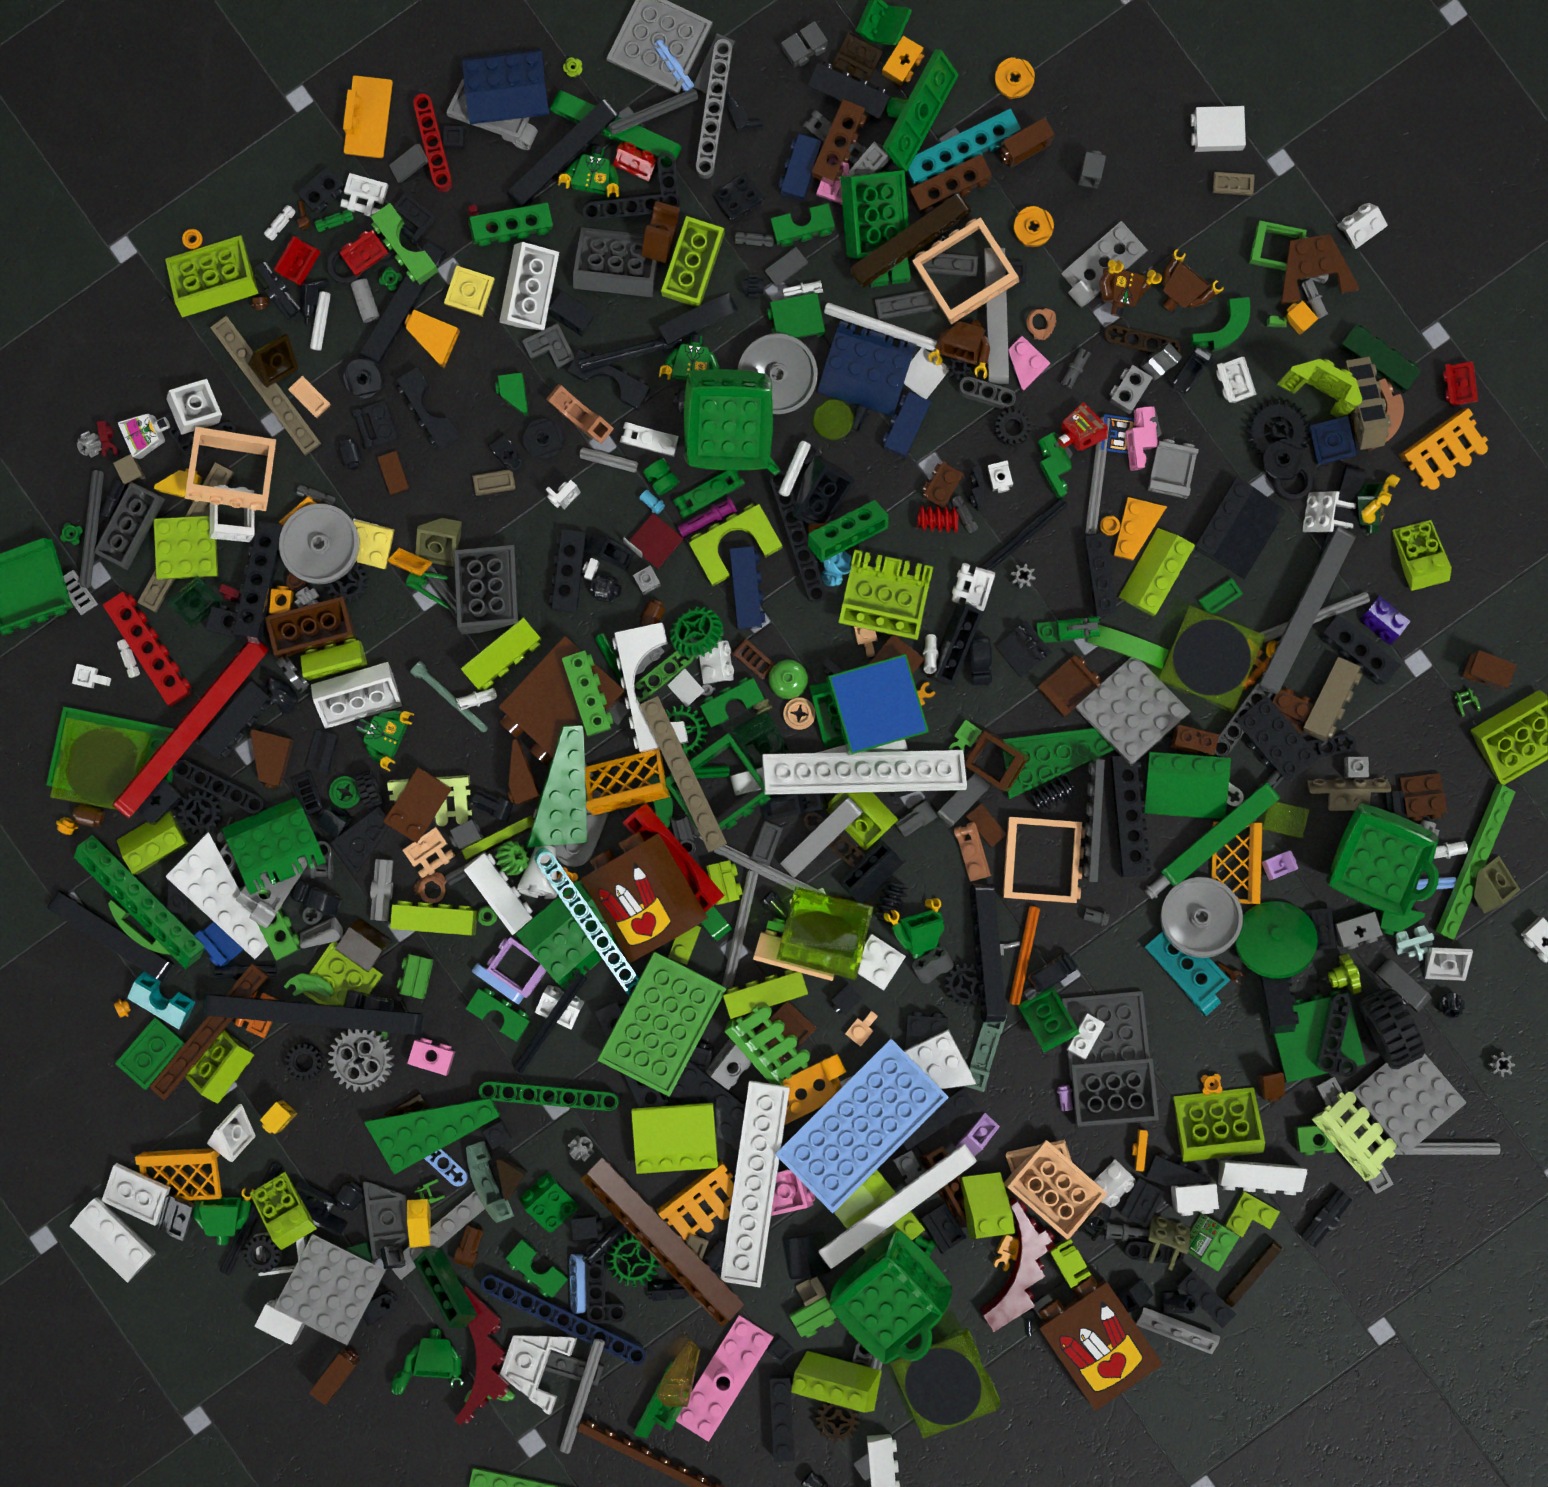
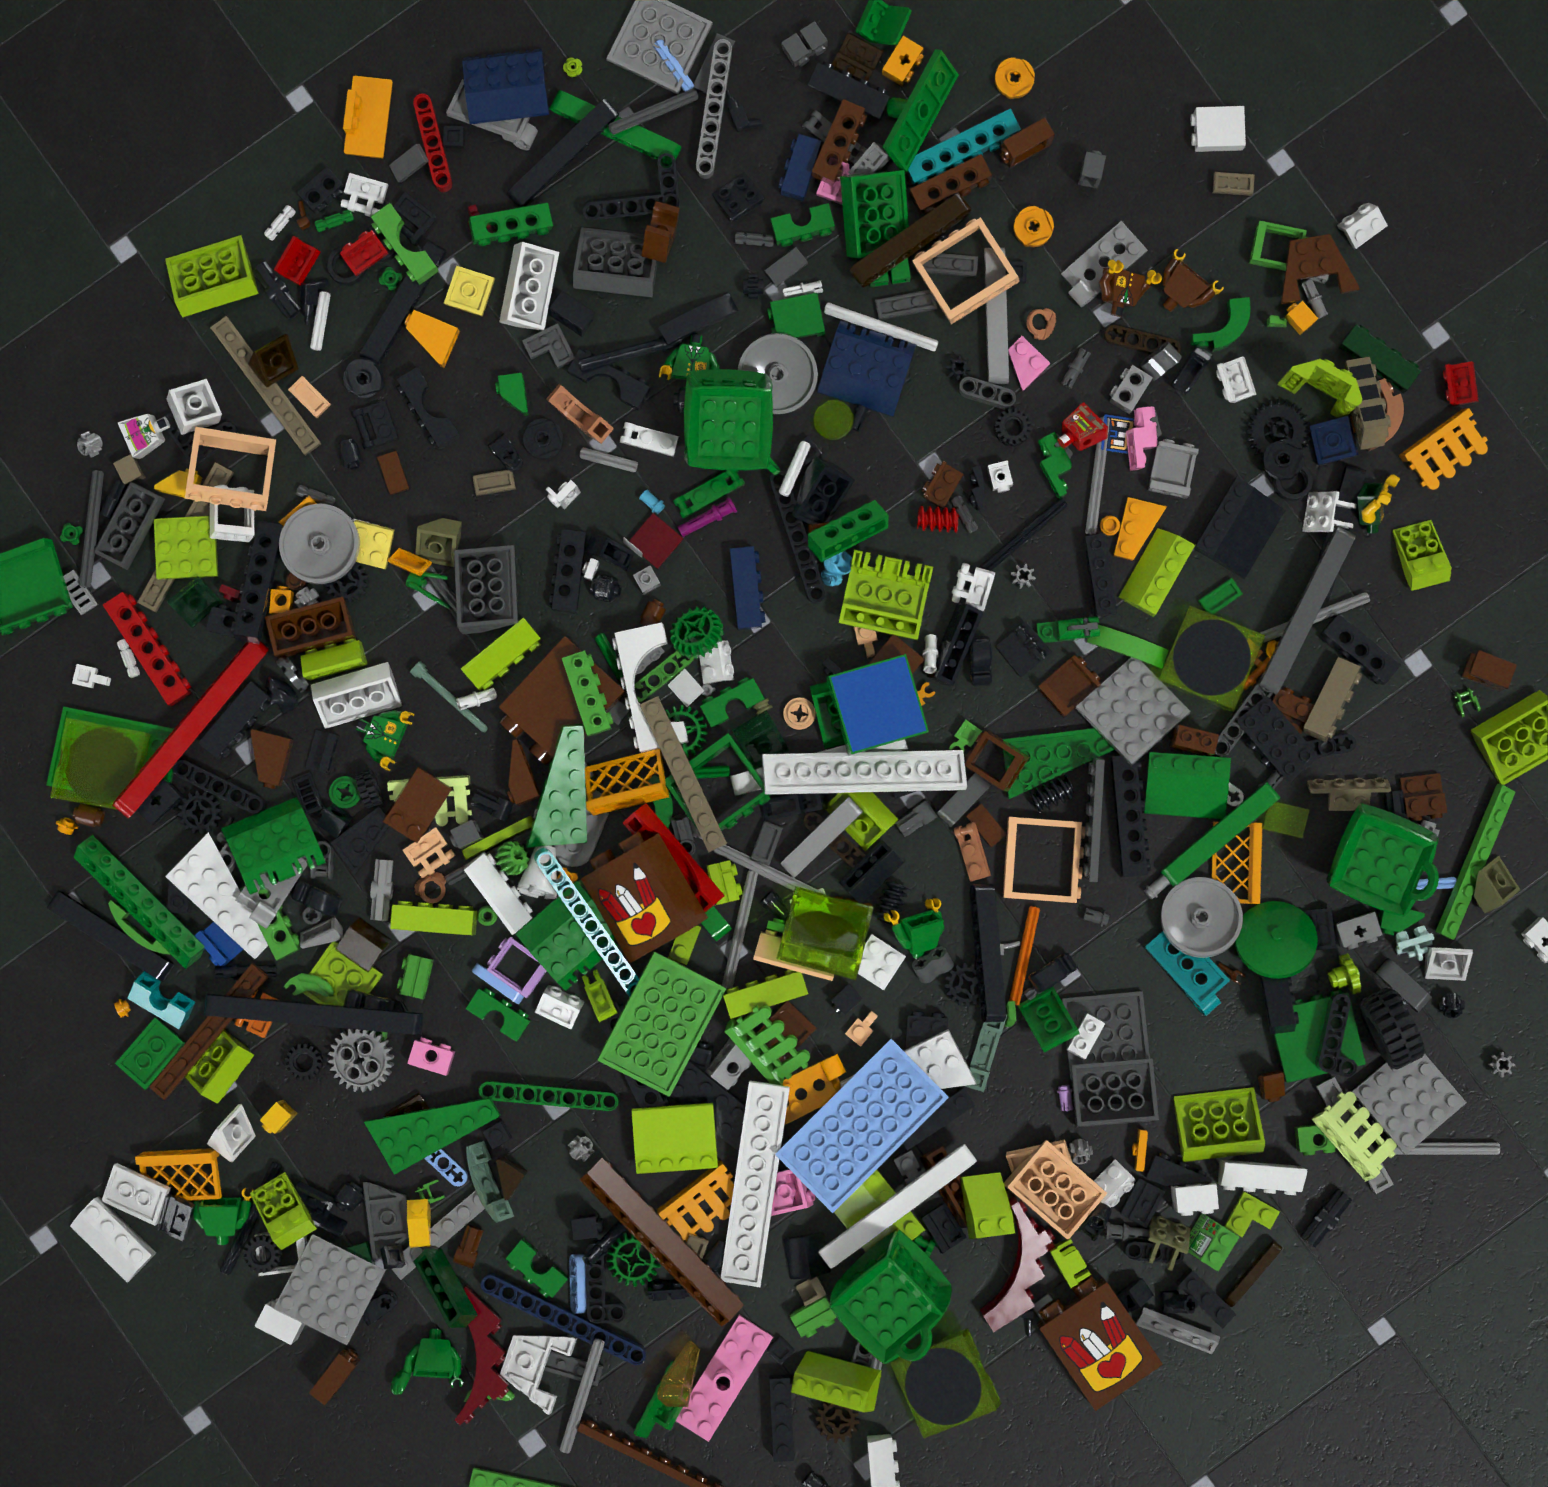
dark red plate [97,420,118,457] -> none
lime slope [117,811,189,875] -> none
light orange plate [182,229,203,249] -> none
reddish brown plate [250,296,270,310] -> none
light grey axle [351,279,380,323] -> none
black axle [514,972,587,1073] -> none
green bracket [519,1172,579,1233] -> none
green torso [558,146,619,197] -> none
red bracket [613,142,658,182] -> none
green wheel [643,458,680,496] -> none
lime brick [661,216,725,307] -> none
lime arch [689,504,783,587] -> none
reddish brown slope [731,638,775,680] -> none
bright green cylinder [768,659,808,700] -> none
dark blue brick [882,392,931,459] -> none
white sticker [904,348,949,399] -> none
reddish brown torso [928,320,990,379] -> none
lavender slope [955,1113,1000,1156] -> none
light orange plate [993,1234,1018,1272] -> none
light orange plate [1201,1074,1222,1095] -> none
lavender bracket [1262,851,1298,881] -> none
light grey brick [1344,757,1369,778] -> none
dark purple bracket [1360,596,1410,645] -> none
white axle [1434,841,1468,859] -> none
none -> lime hinge [582,969,617,1022]
none -> bright green tile [1004,1001,1016,1027]
none -> light grey gear [1068,1139,1093,1164]

